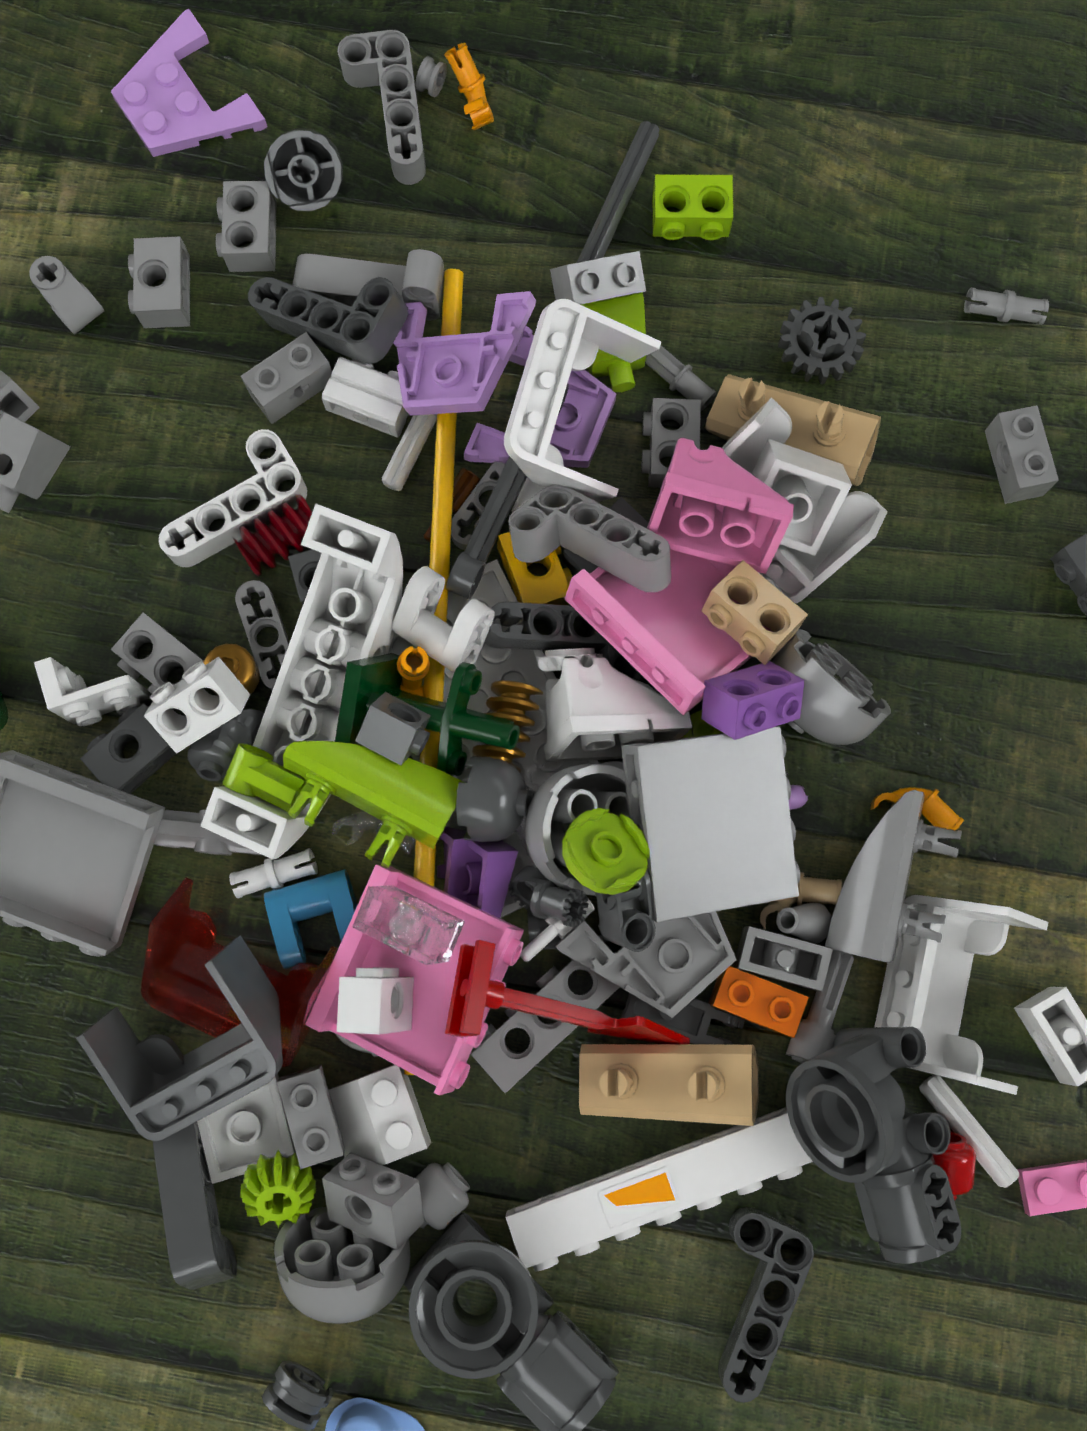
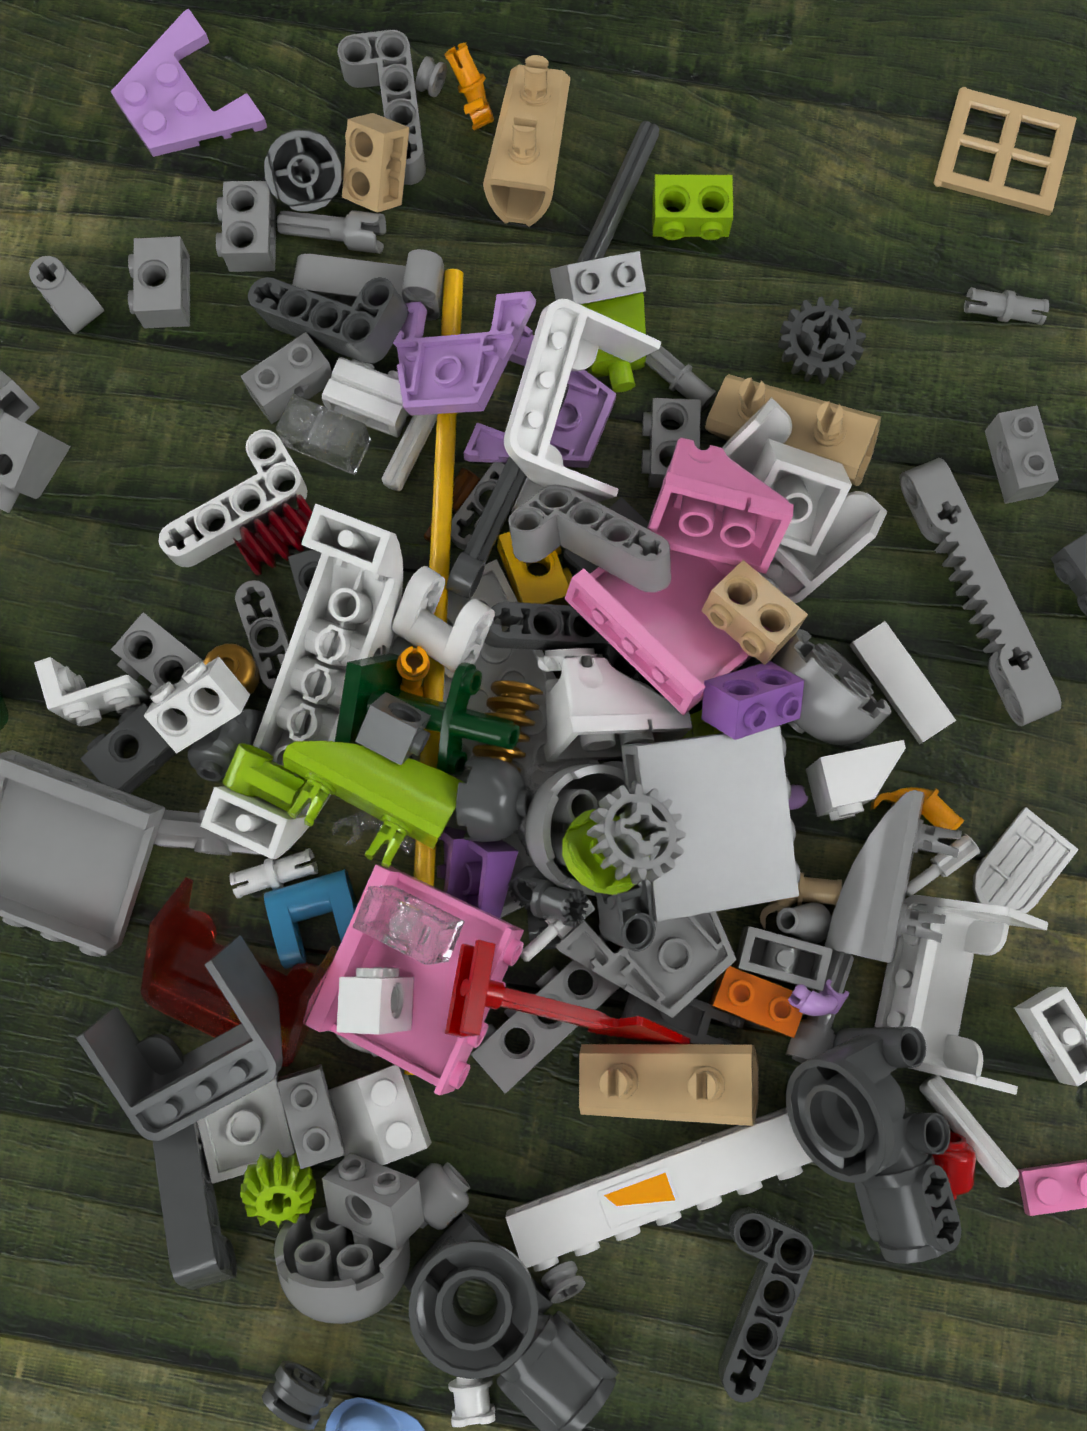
none -> clear brick [276,394,371,475]
none -> light grey piece [277,210,386,254]
none -> tan brick [342,113,409,213]
none -> white brick [448,1377,495,1427]
none -> tan piece [483,55,570,227]
none -> light grey bush [541,1261,586,1304]
none -> light grey gear [587,784,686,884]
none -> lavender arm [788,979,849,1016]
none -> white slope [806,740,906,821]
none -> white tile [849,621,956,745]
none -> light grey gear [899,458,1062,726]
none -> white axle [906,834,980,896]
none -> tan window [933,87,1077,216]
none -> white window [973,807,1079,913]

